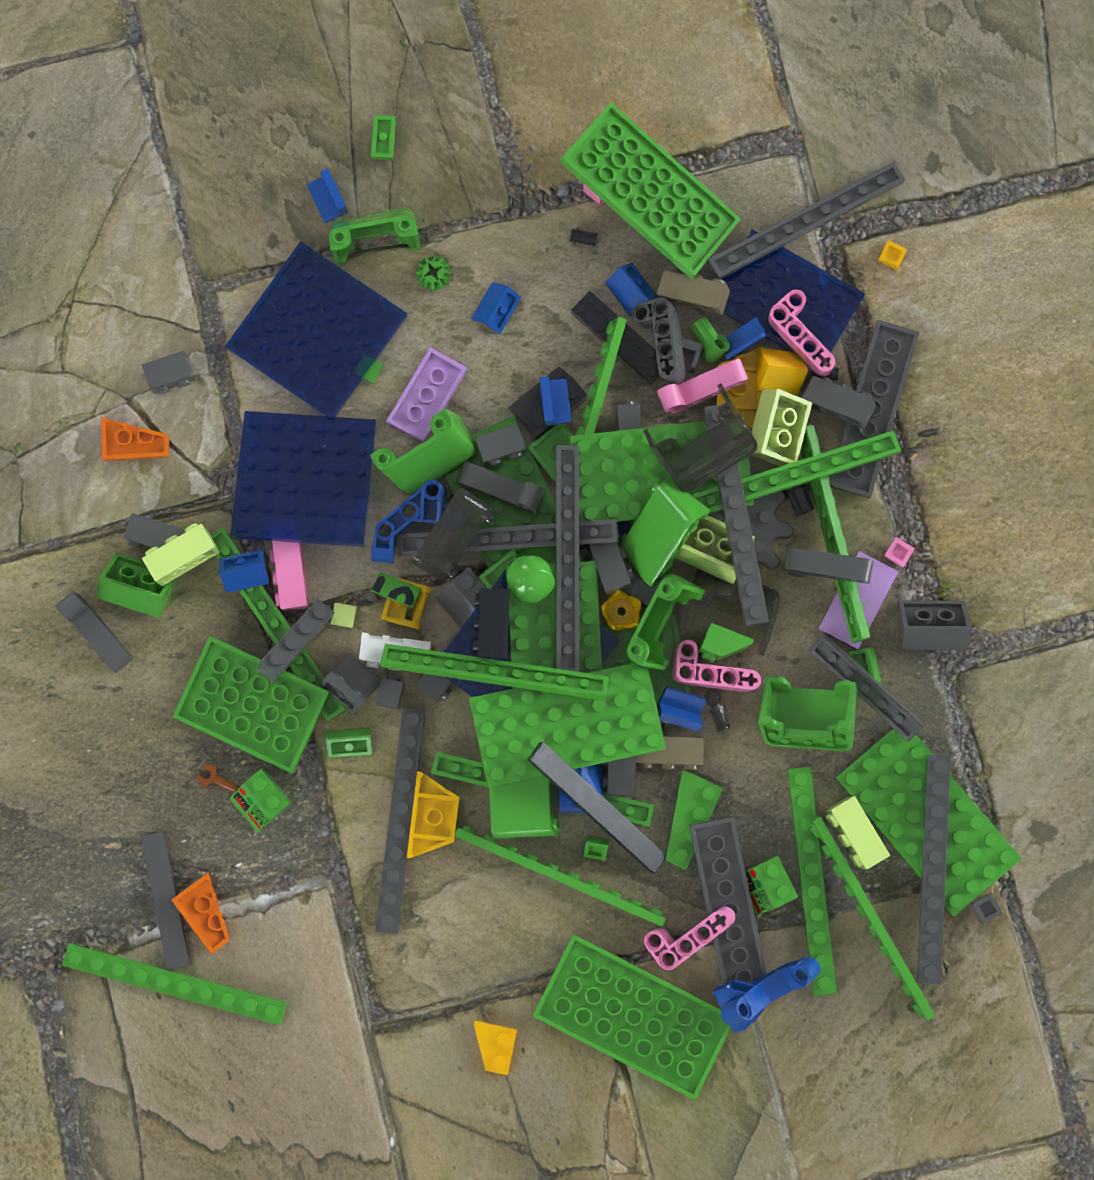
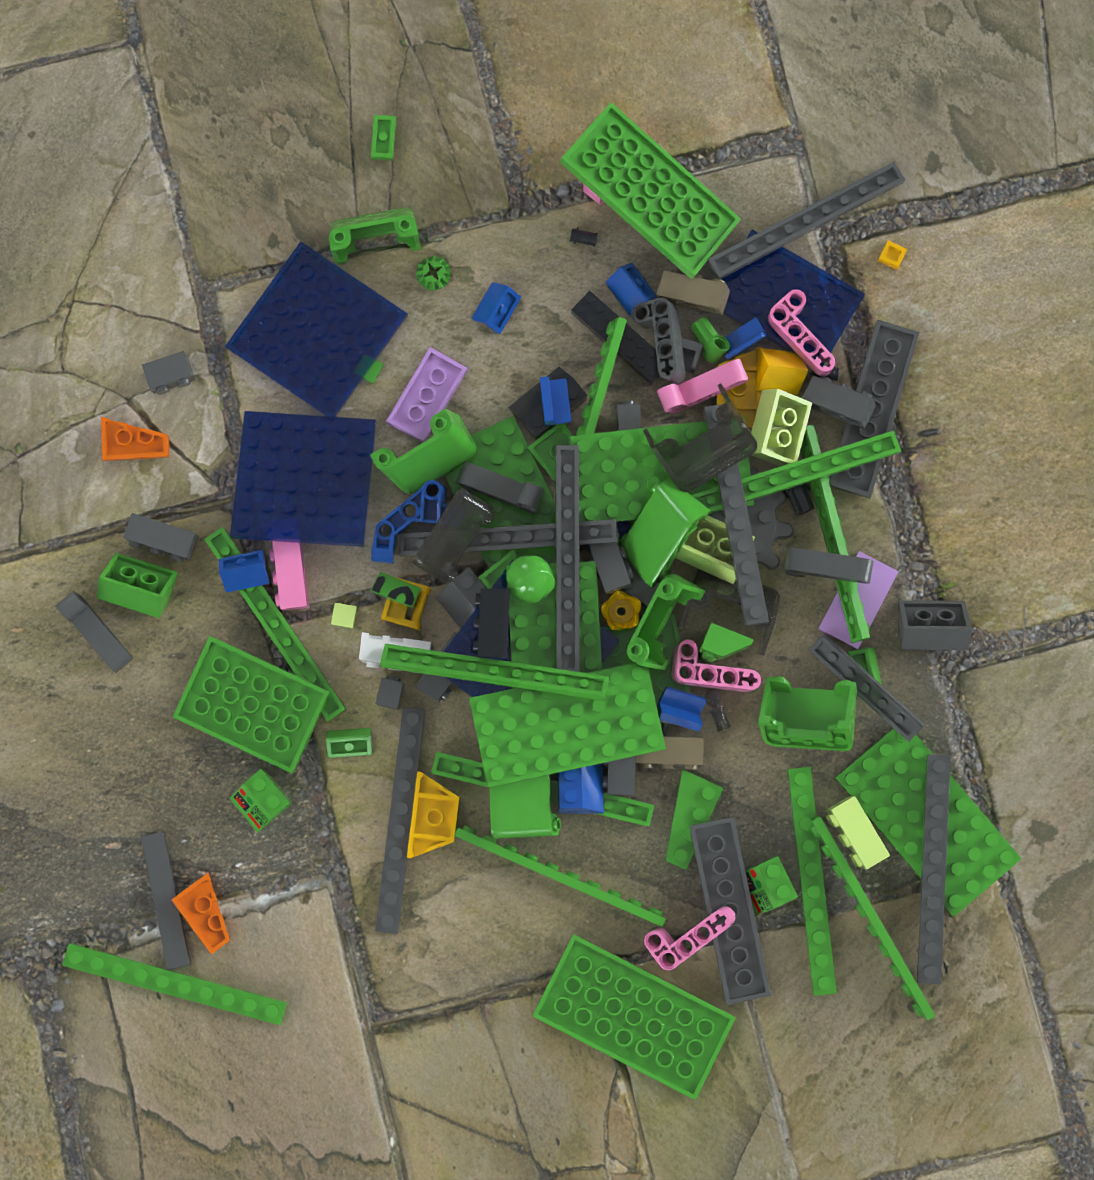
yellowish green brick [142,523,220,586] -> none
dark orange bar [197,765,239,793] -> none
dark grey brick [256,599,335,684] -> none
blue panel [307,168,348,223] -> none
dark grey bracket [320,653,381,714] -> none
yellow wing [474,1020,517,1075] -> none
dark grey brick [475,424,526,467] -> none
tile [527,742,666,873] -> none
bright green plate [583,835,609,861] -> none
blue connector [712,957,821,1033] -> none
bright pink plate [883,537,915,568] -> none
dark grey plate [971,893,1003,924] -> none

